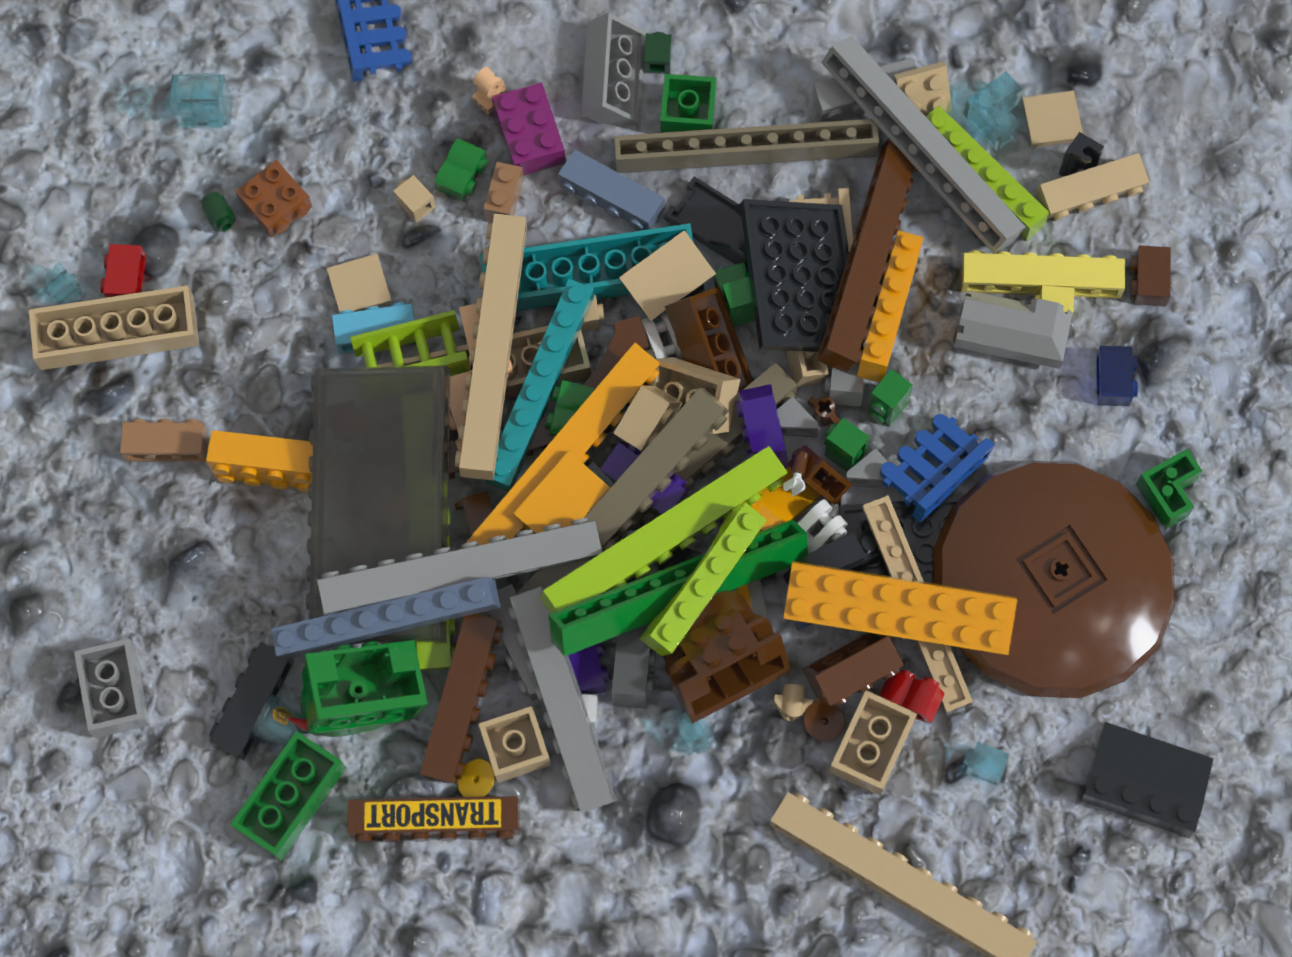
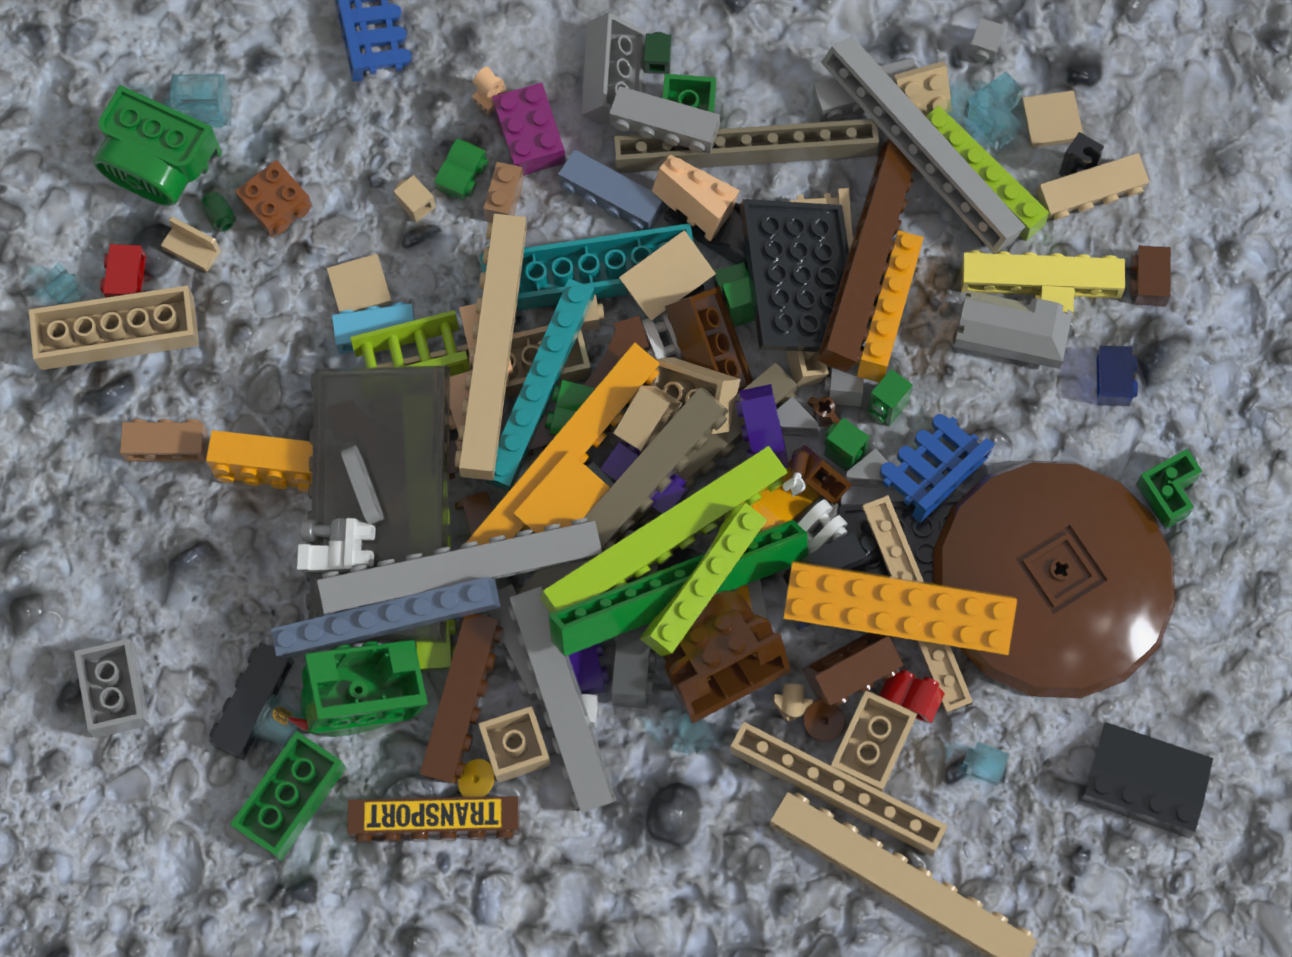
none -> green brick [93,85,223,207]
none -> tan panel [161,216,221,272]
none -> white hips [297,518,375,572]
none -> light grey beam [341,445,384,524]
none -> light grey brick [609,86,720,154]
none -> light nougat wedge [652,154,740,242]
none -> tan brick [730,722,948,857]
none -> light grey brick [969,18,1005,63]

